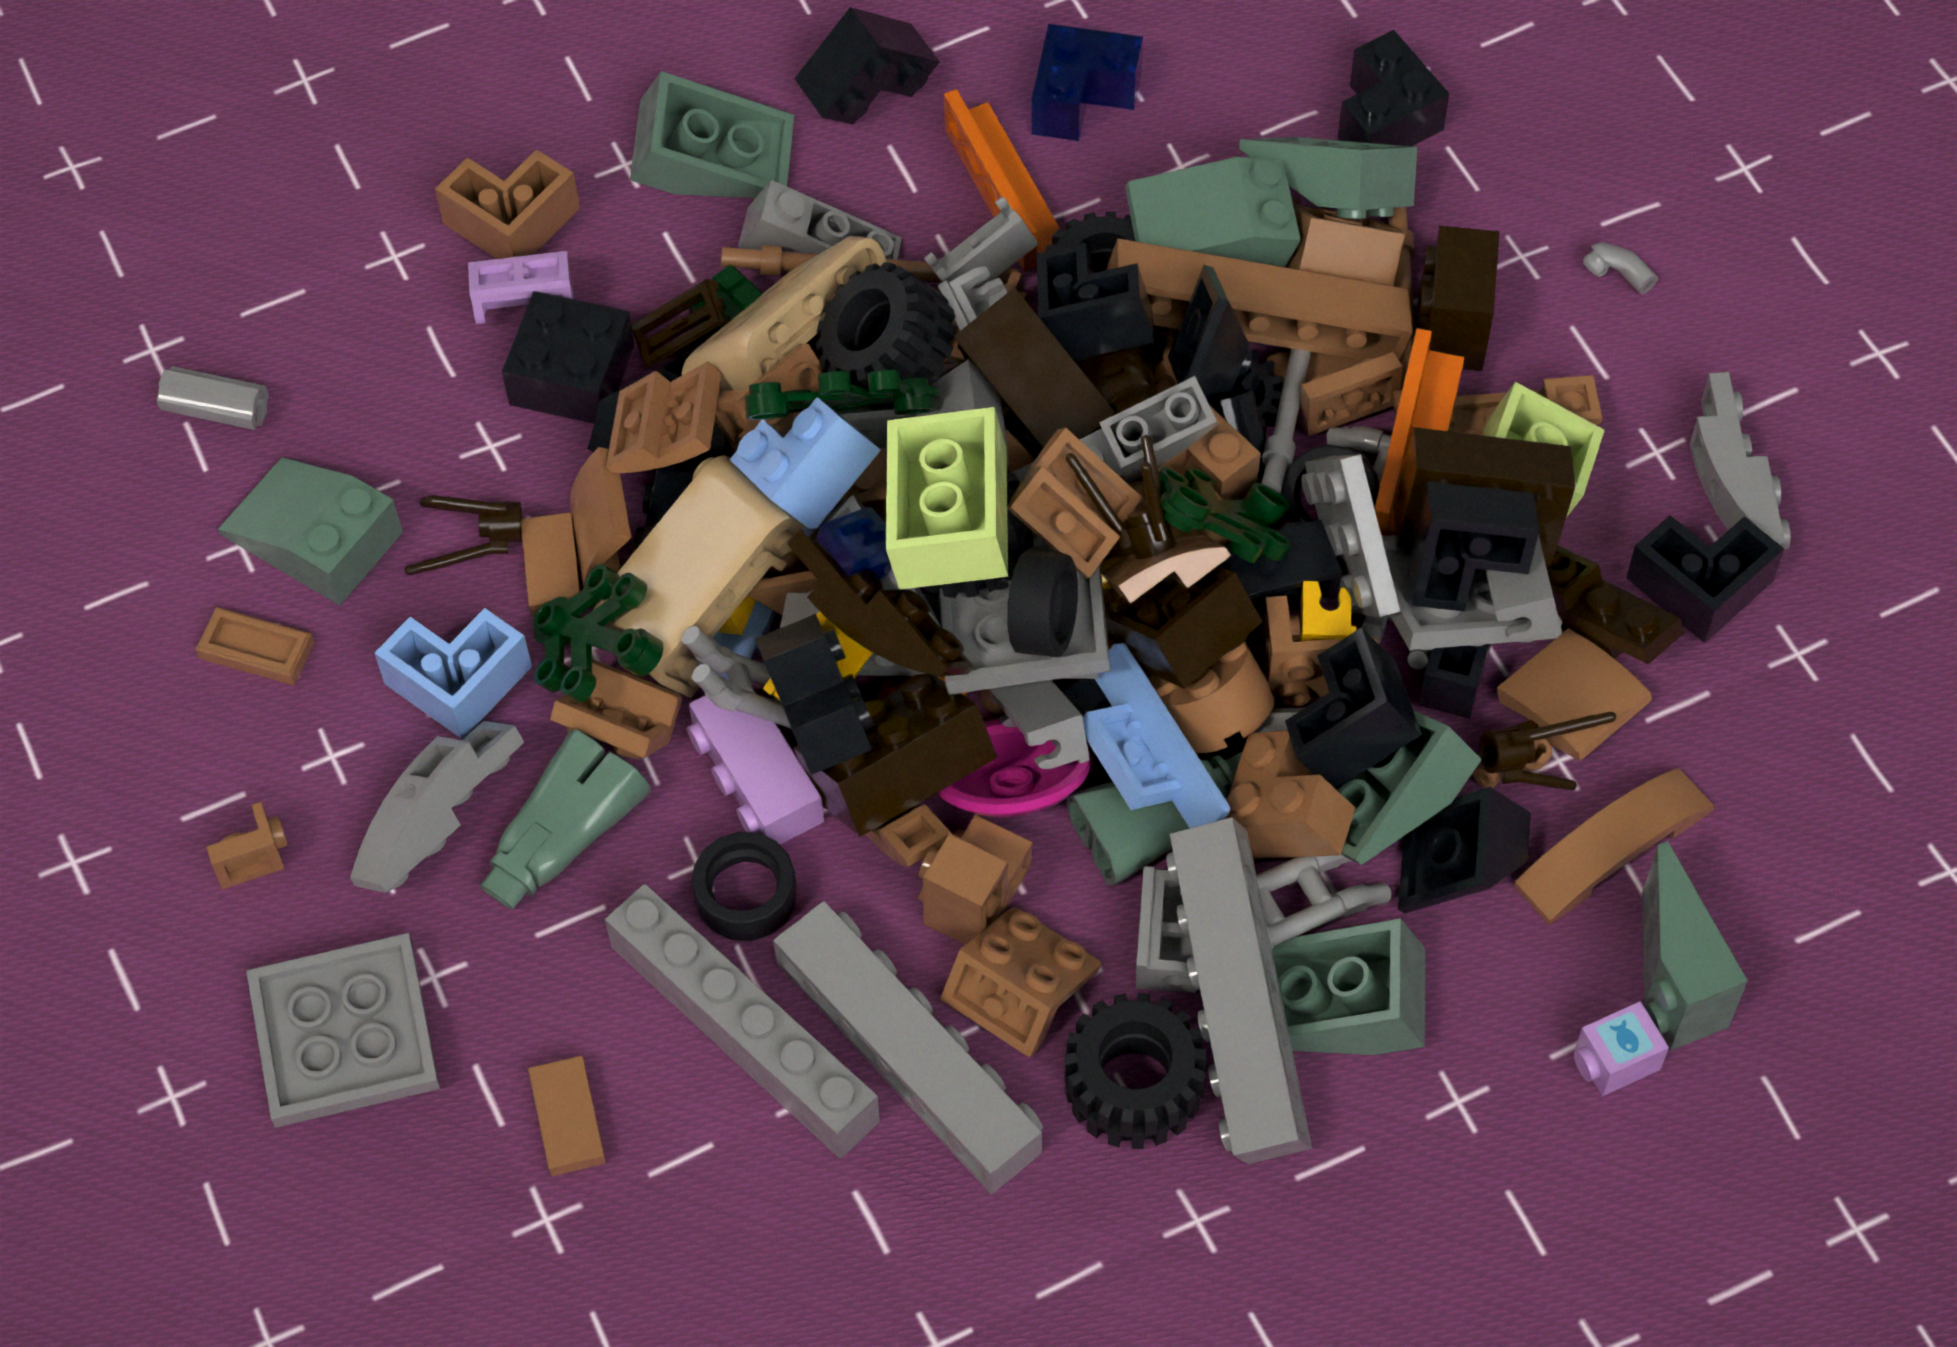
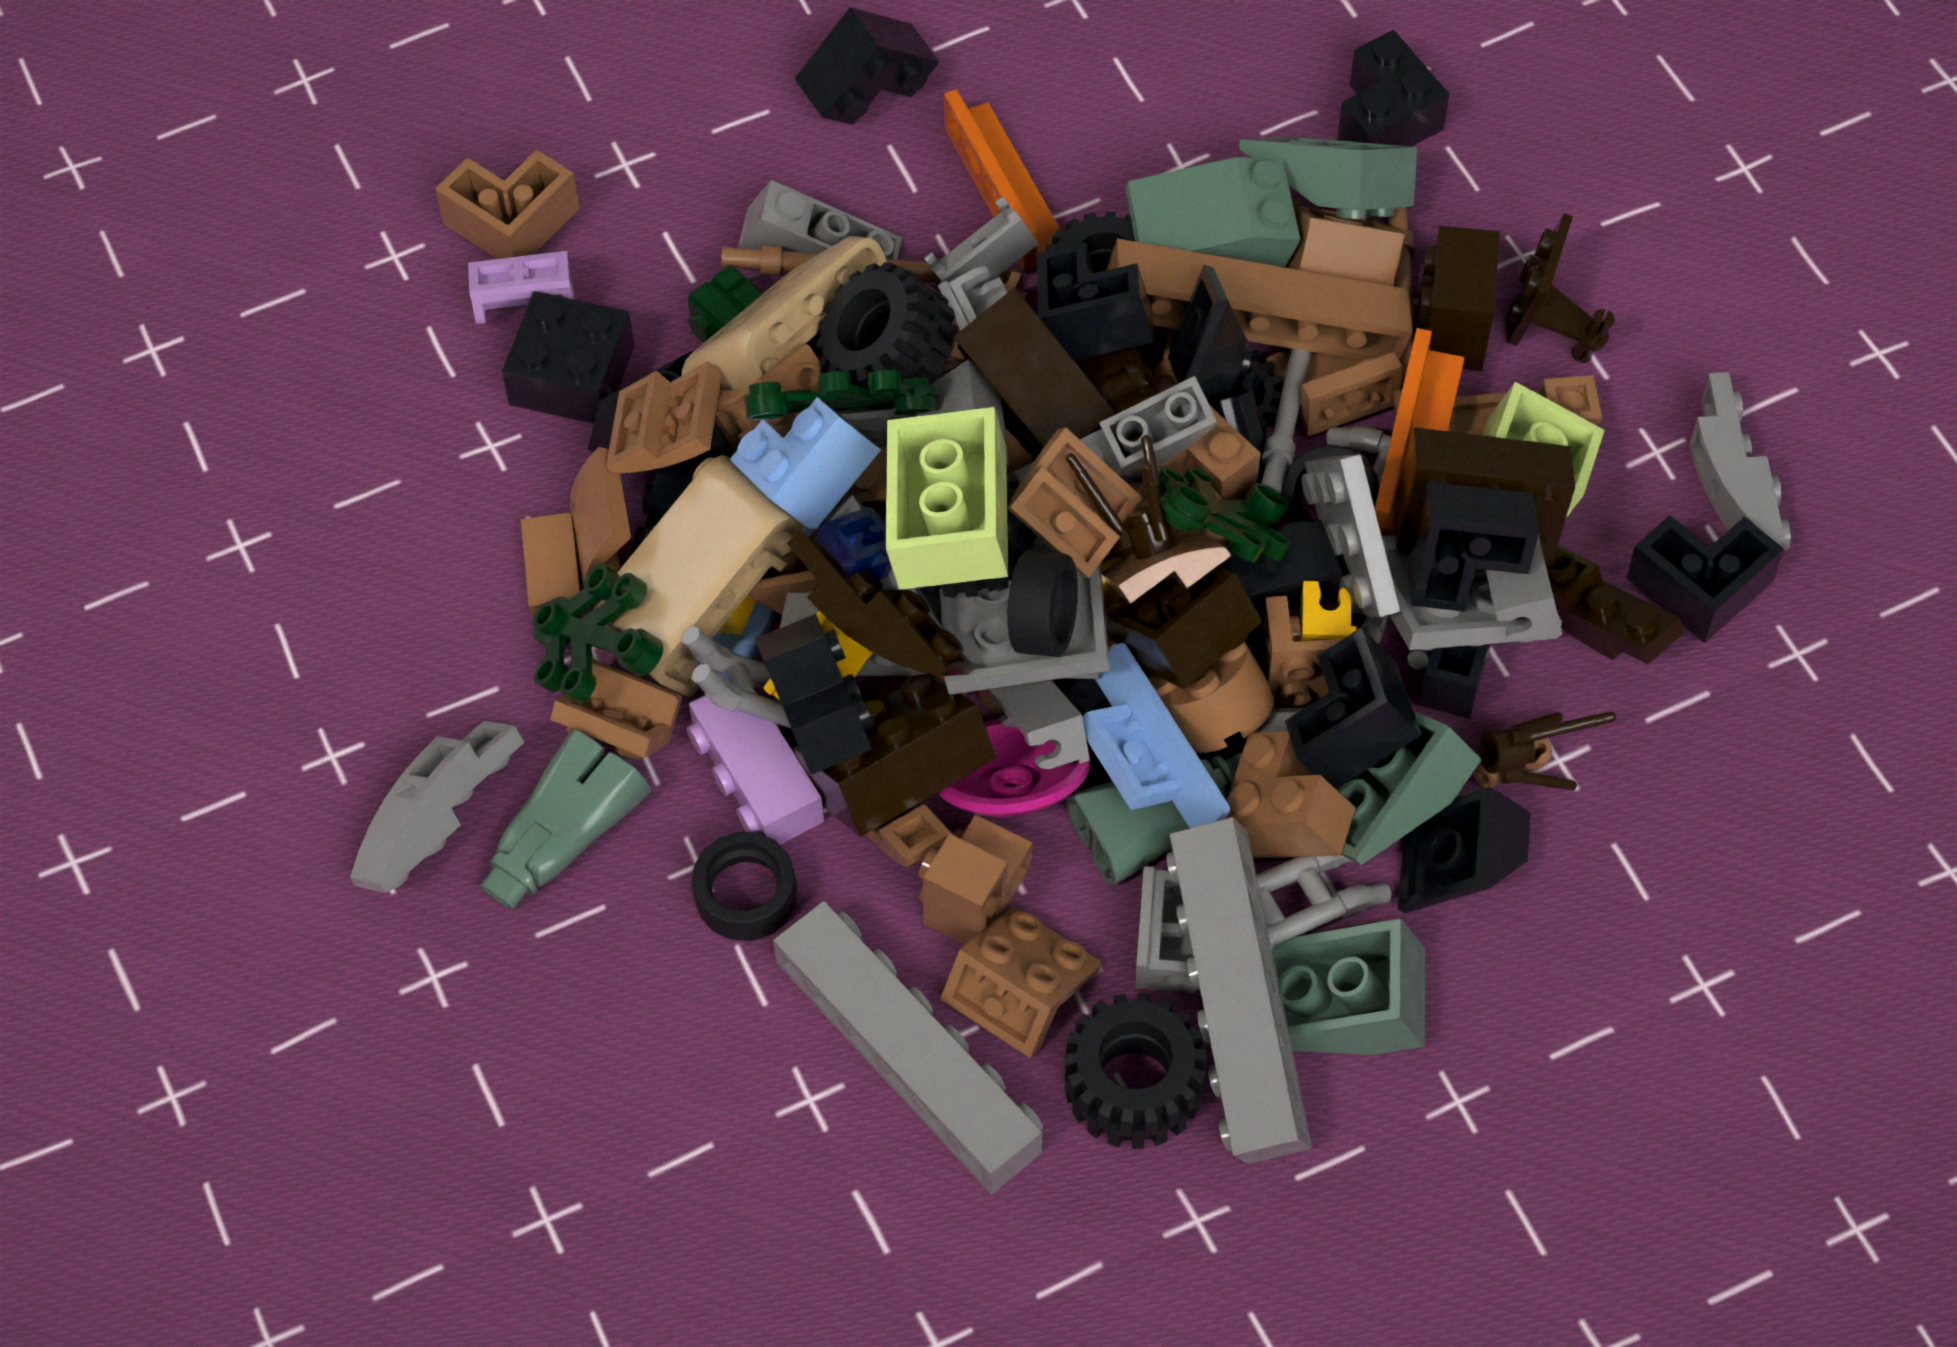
light grey axle [157,366,269,430] -> none
medium nougat tile [195,607,315,686] -> none
medium nougat bracket [206,801,288,890] -> none
sand green slope [218,457,403,606] -> none
light grey plate [246,933,440,1128] -> none
light blue brick [375,608,532,739] -> none
dark brown plant [405,495,522,575] -> none
medium nougat tile [528,1055,606,1177] -> none
light grey brick [604,884,880,1160] -> none
sand green slope [630,71,795,198] -> none
dark brown tile [631,279,731,371] -> none
clear blue brick [1032,24,1143,141] -> none
medium nougat slope [1497,628,1652,761] -> none
medium nougat slope [1514,768,1715,925] -> none
lavender brick [1574,1001,1669,1097] -> none
light grey arm [1583,241,1658,294] -> none
sand green slope [1642,841,1748,1051] -> none
none -> dark brown plate [1506,213,1615,363]

